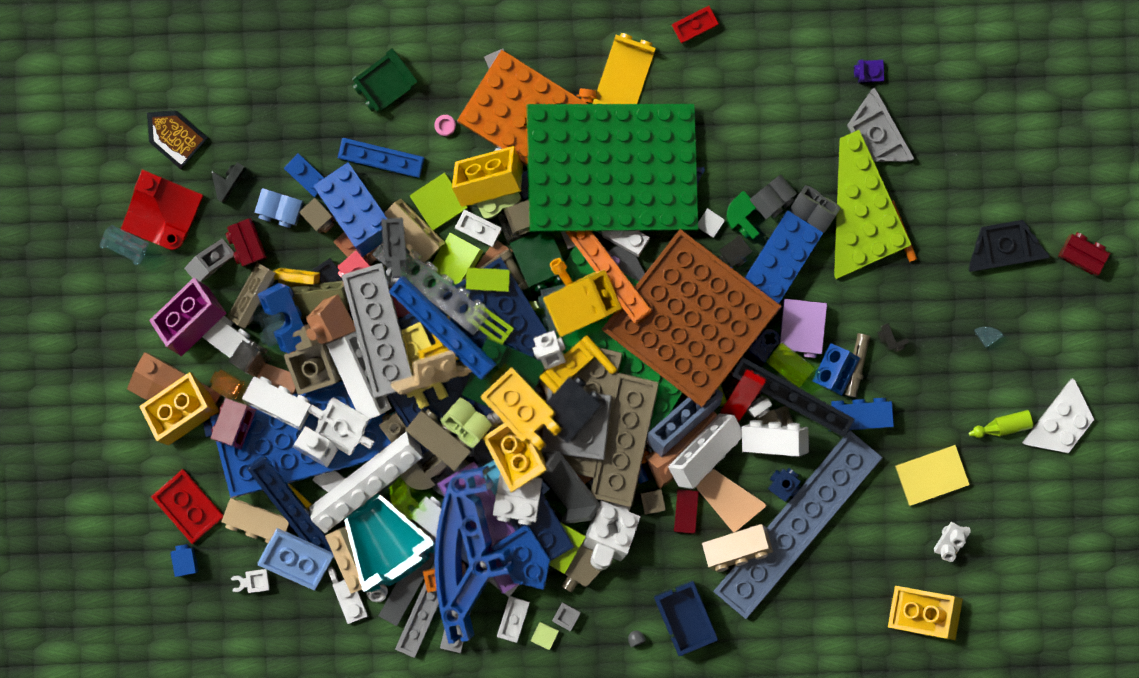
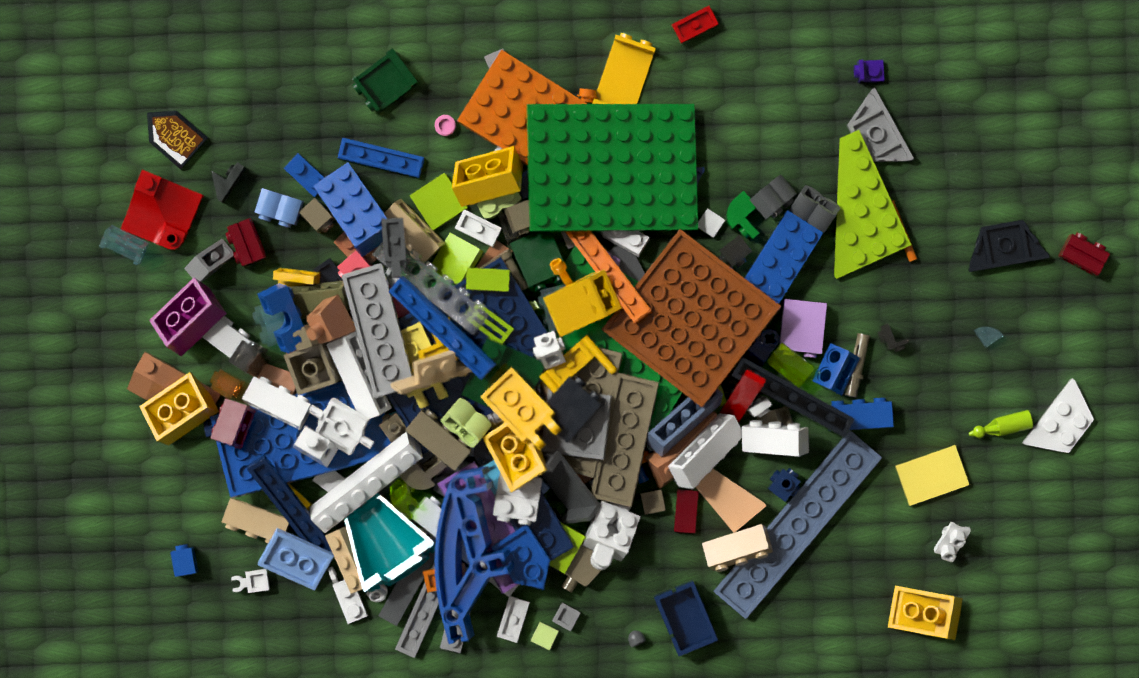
red tile [151,469,224,544] -> none
dark tan plate [227,263,275,329] -> none

